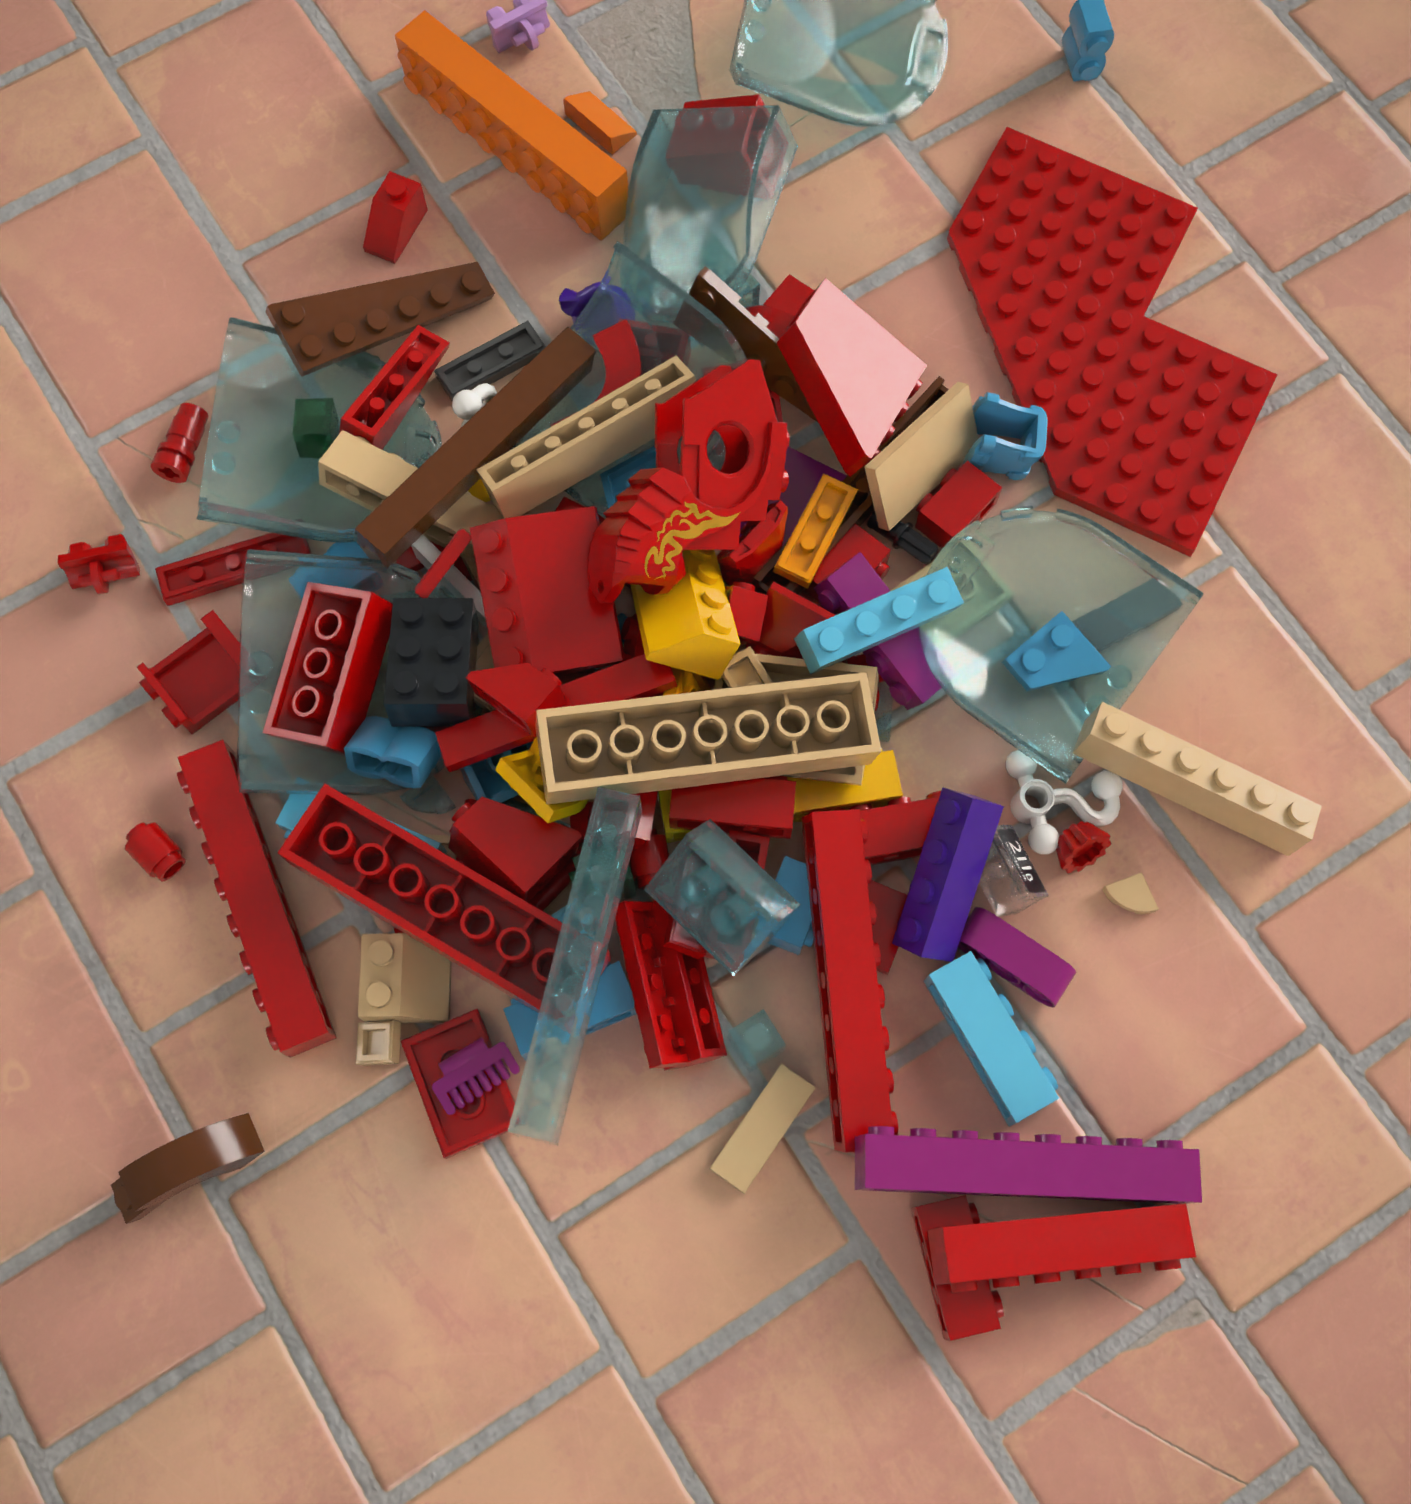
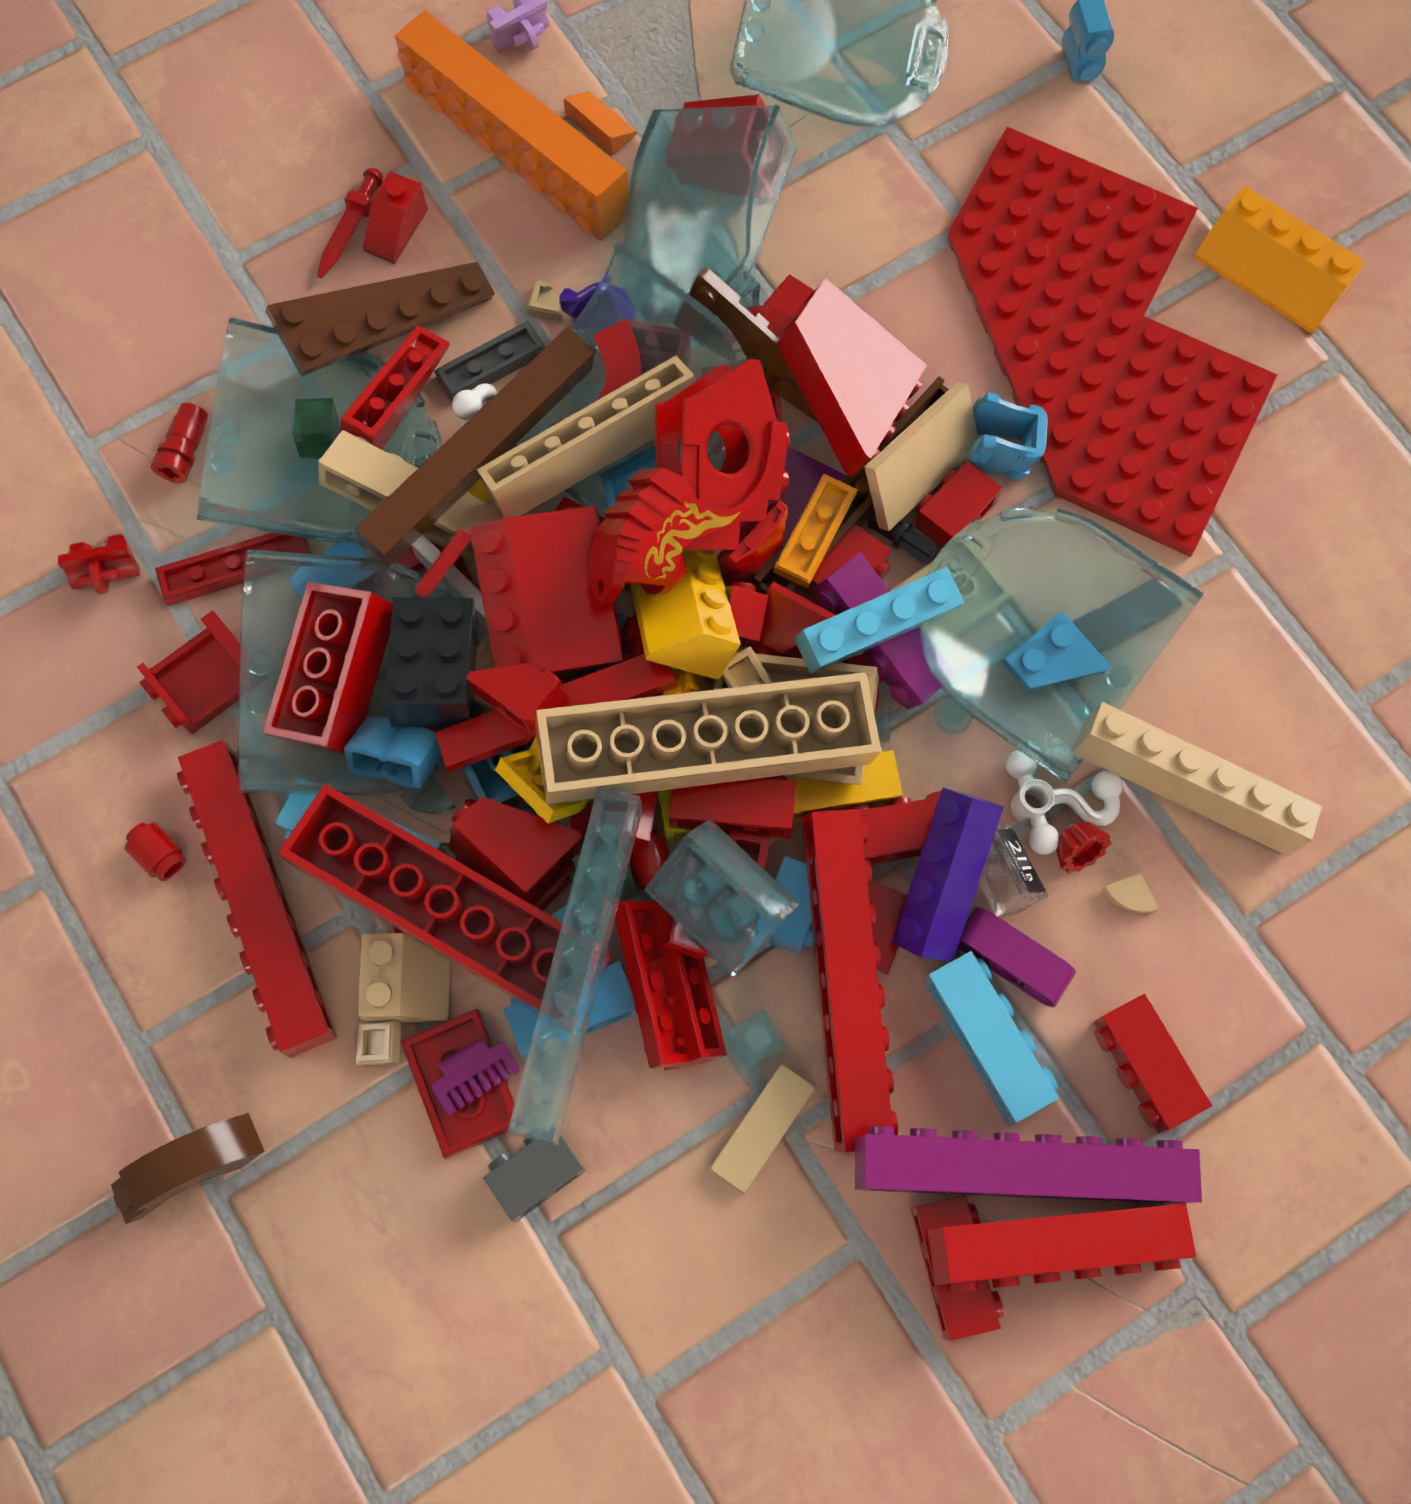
none -> red sword [317,168,383,278]
none -> dark grey brick [483,1126,586,1222]
none -> tan tile [527,278,563,322]
none -> clear light blue tile [933,694,973,735]
none -> red brick [1093,993,1213,1133]
none -> light orange slope [1193,185,1366,334]

